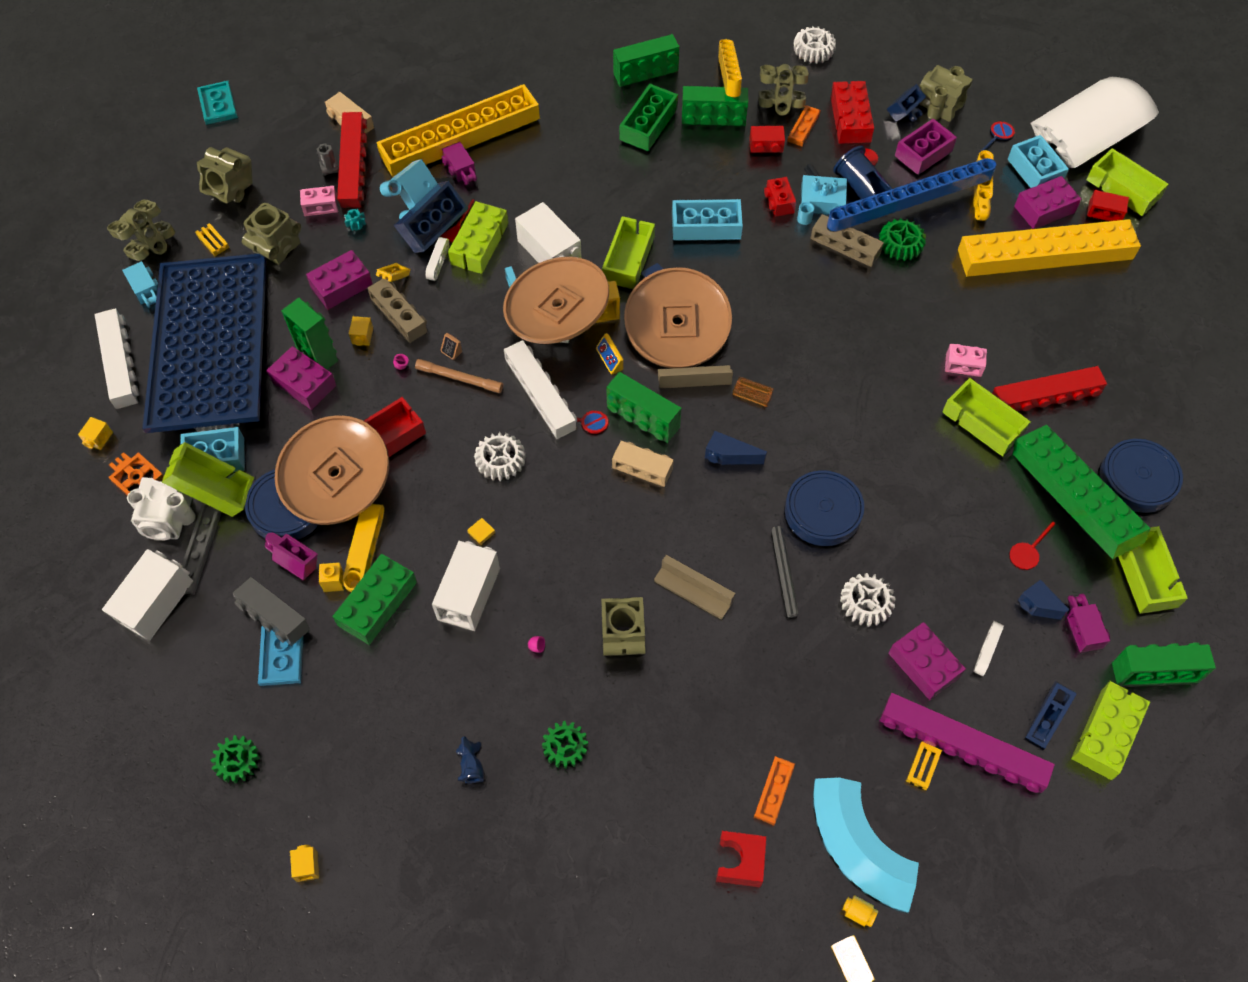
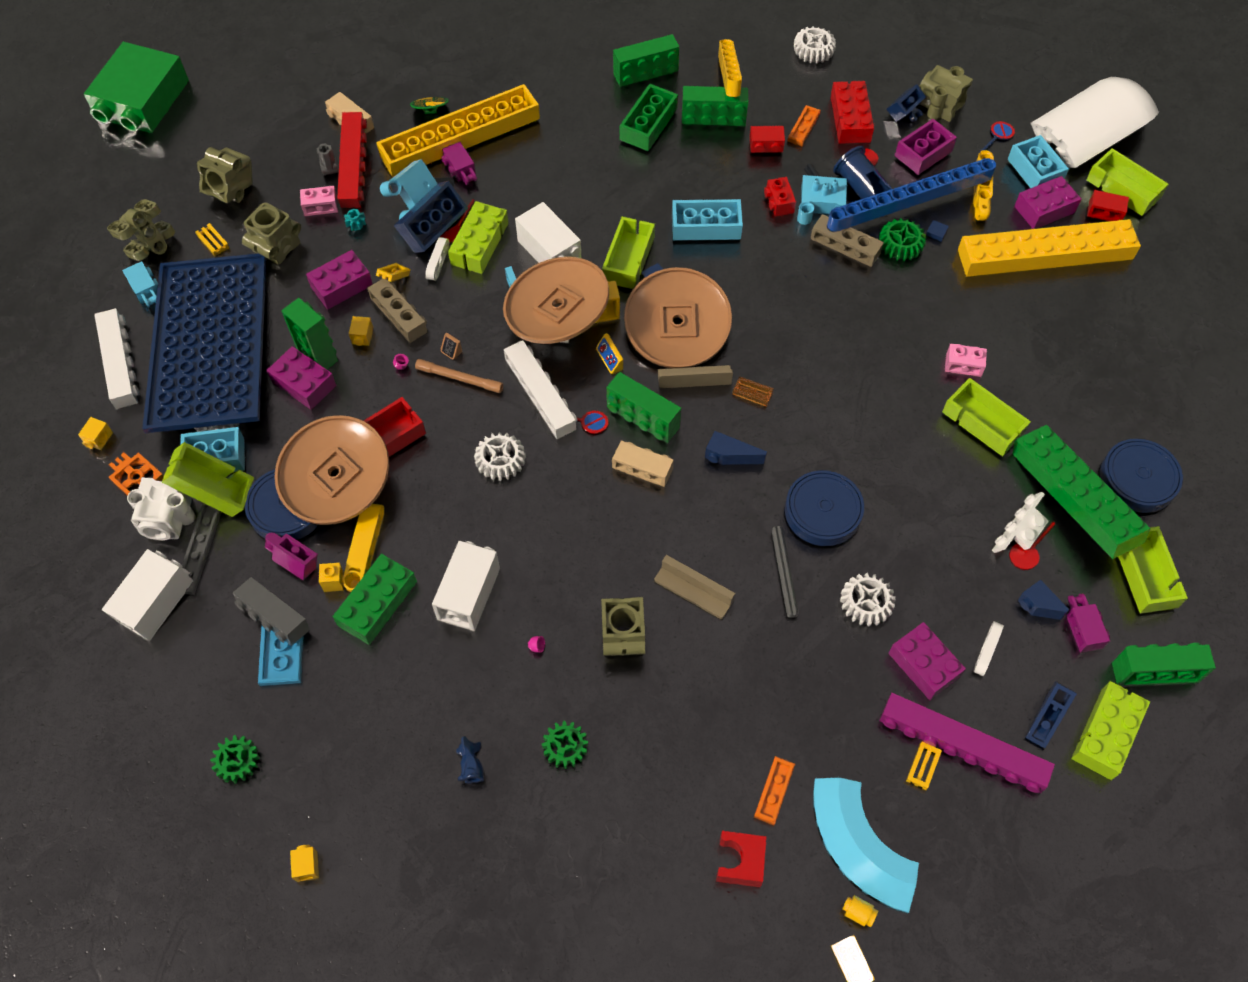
teal tile [197,80,238,125] -> none
yellow tile [467,518,495,545] -> none
olive piece [758,64,809,115] -> none
red brick [992,366,1107,411] -> none
none -> green brick [84,41,189,133]
none -> shield [410,97,449,114]
none -> dark blue tile [926,220,949,242]
none -> white bracket [992,492,1049,553]

